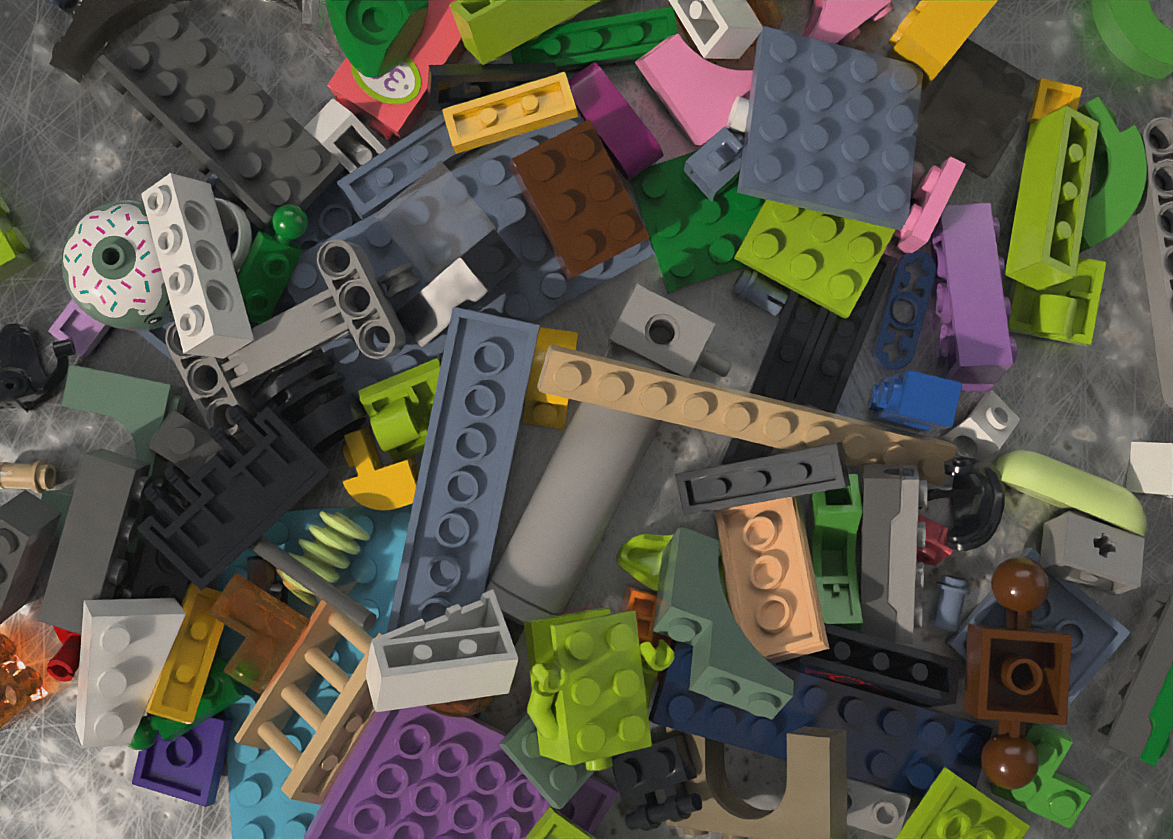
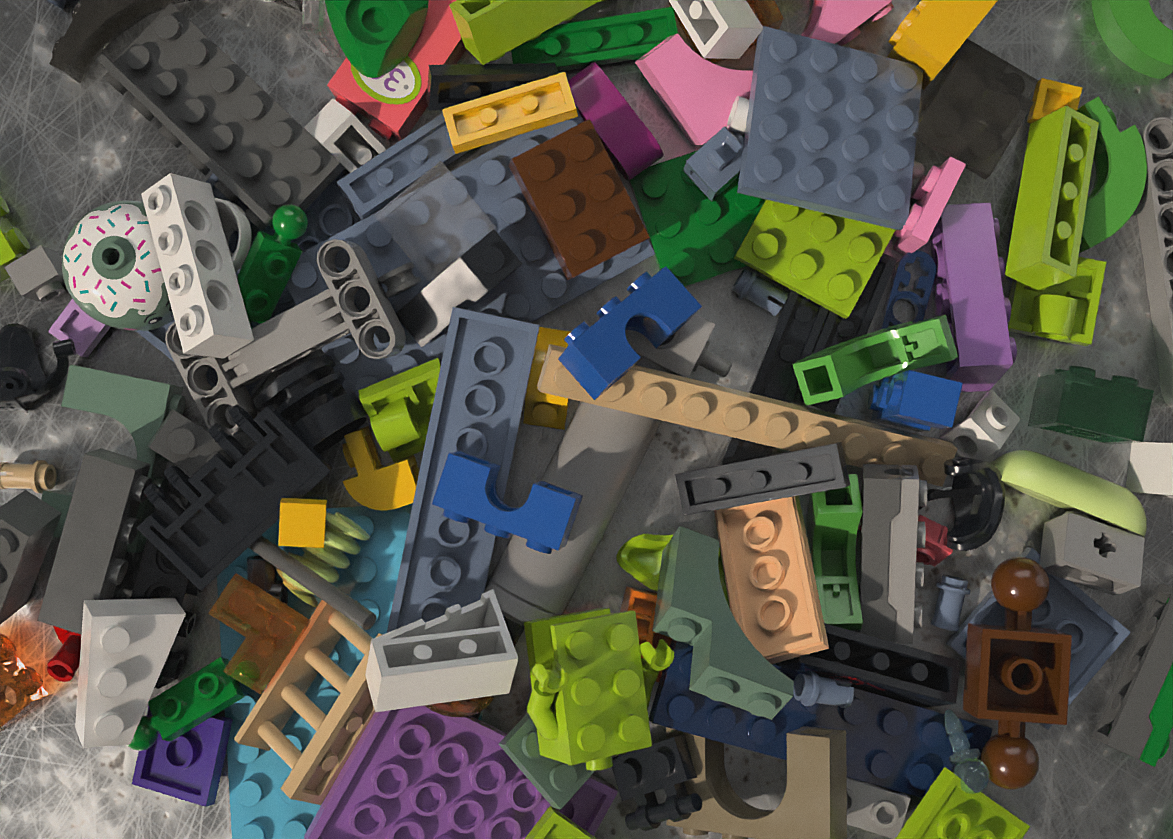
yellow plate [146,583,233,725] -> none
bright green plate [990,722,1091,829] -> none
none -> light grey plate [4,245,66,302]
none -> yellow tile [278,498,327,548]
none -> blue arch [432,451,583,554]
none -> blue arch [558,266,702,400]
none -> bright green arch [792,314,958,406]
none -> sand blue pin [793,670,854,708]
none -> clear light blue bar [945,710,990,794]
none -> clear green brick [1028,366,1154,445]

